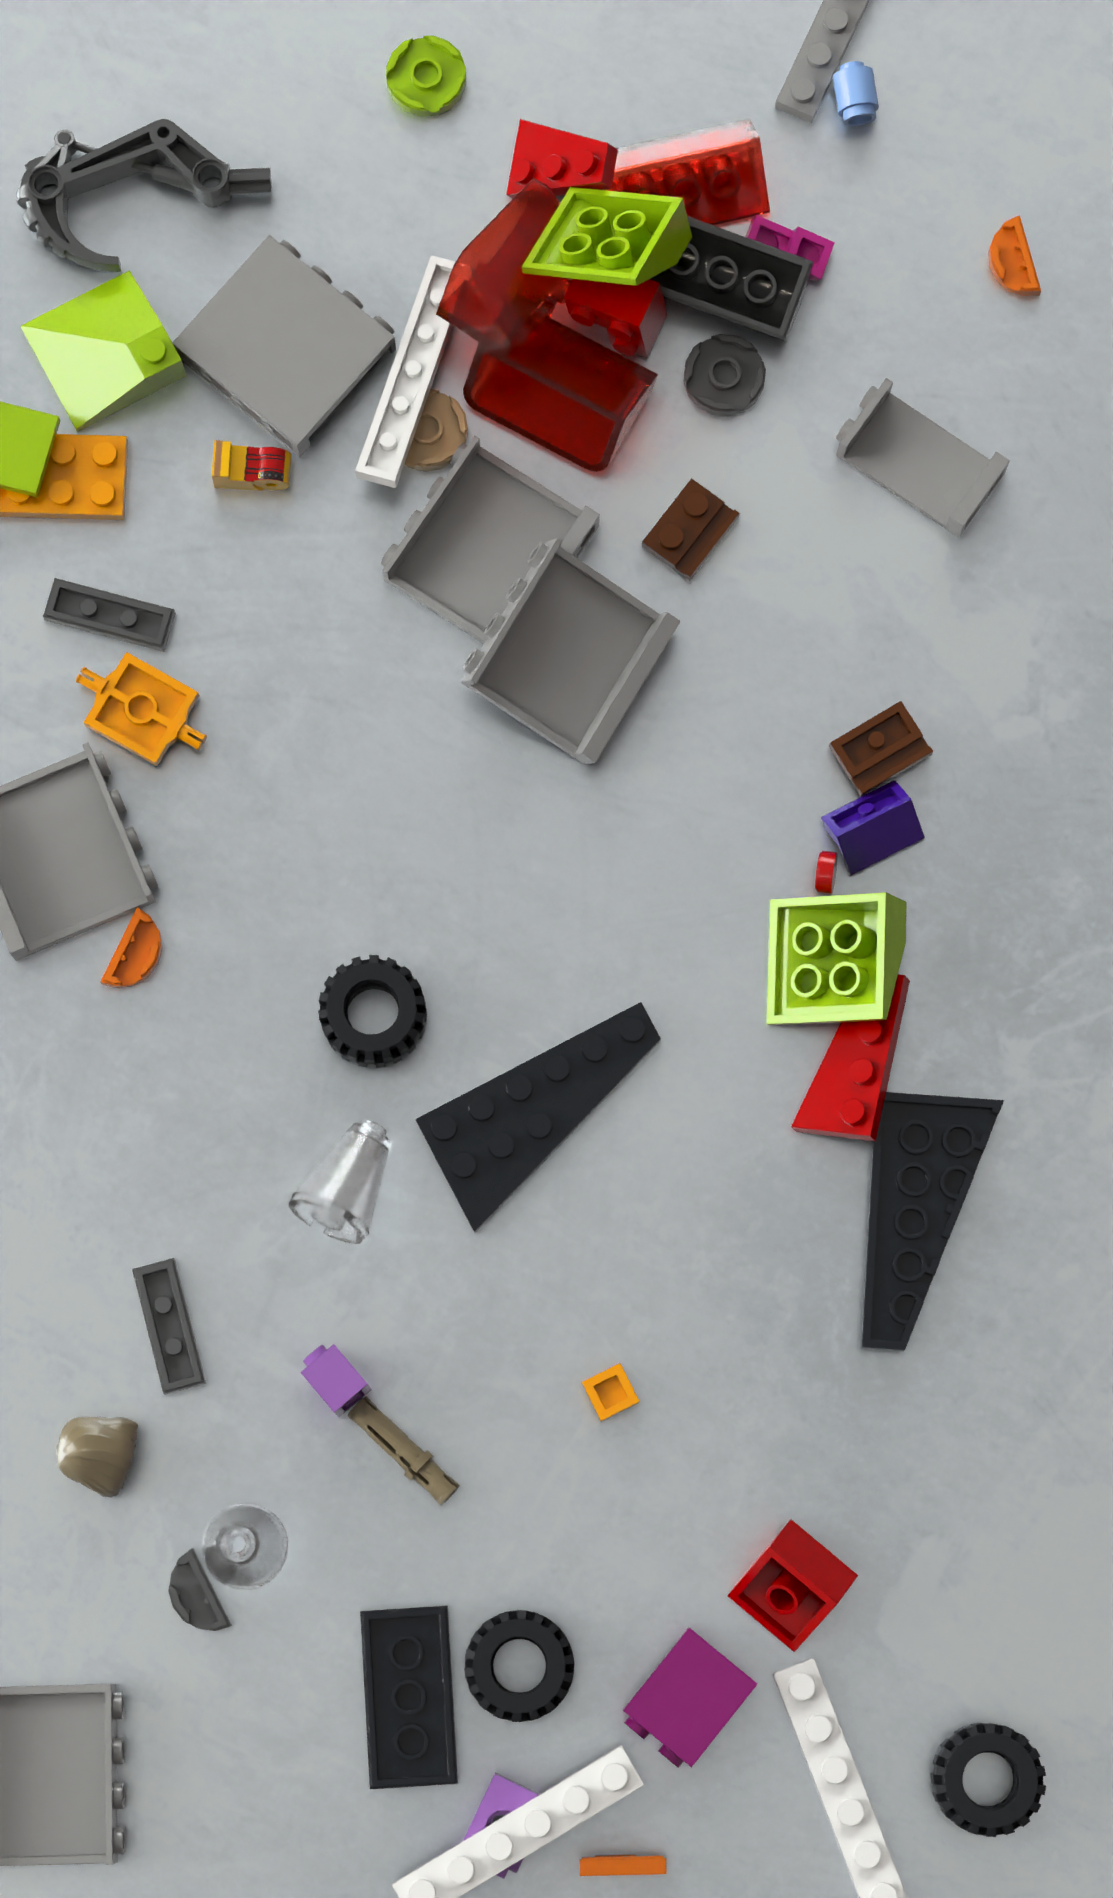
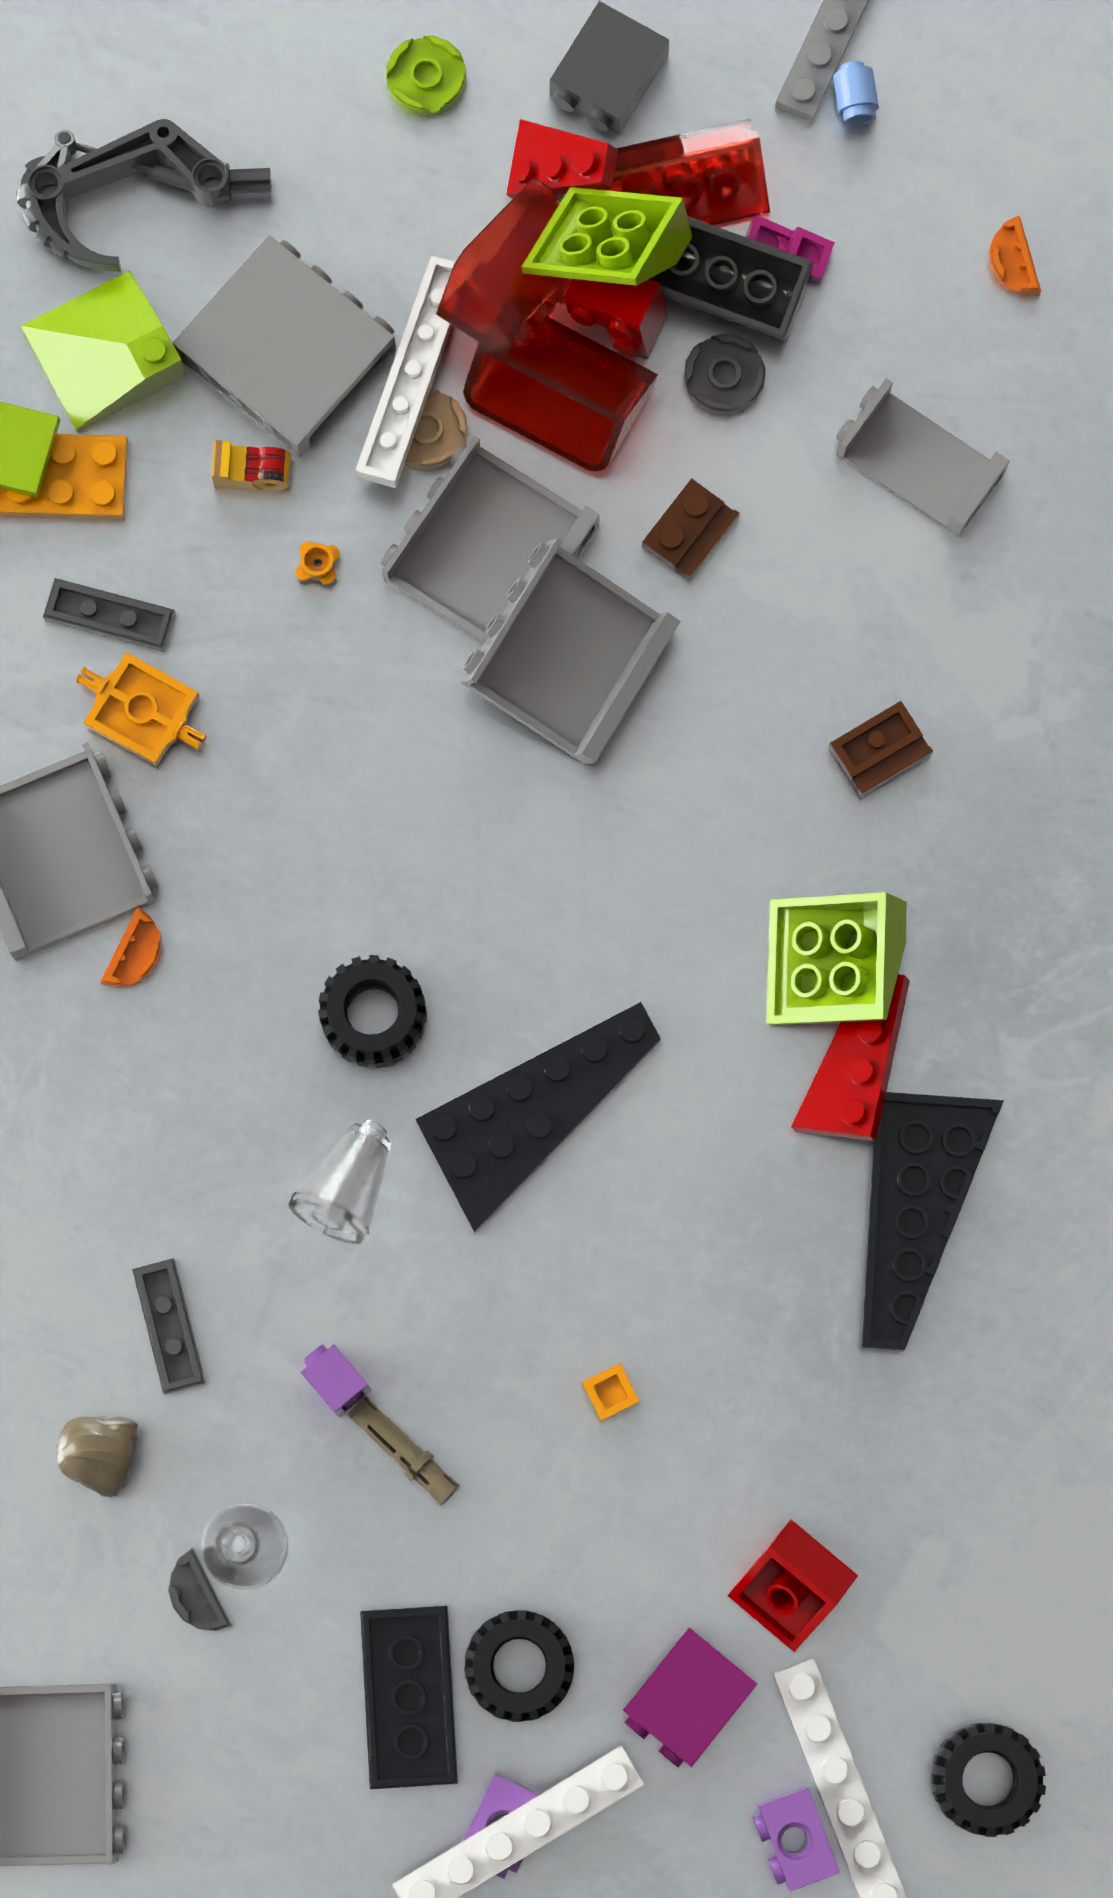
orange tile [579,1855,667,1876] -> none
red tile [815,851,838,894] -> none
dark purple panel [821,780,925,875] -> none
none -> light orange plate [295,541,340,585]
none -> dark grey brick [550,1,669,135]
none -> medium lavender brick [753,1786,840,1892]

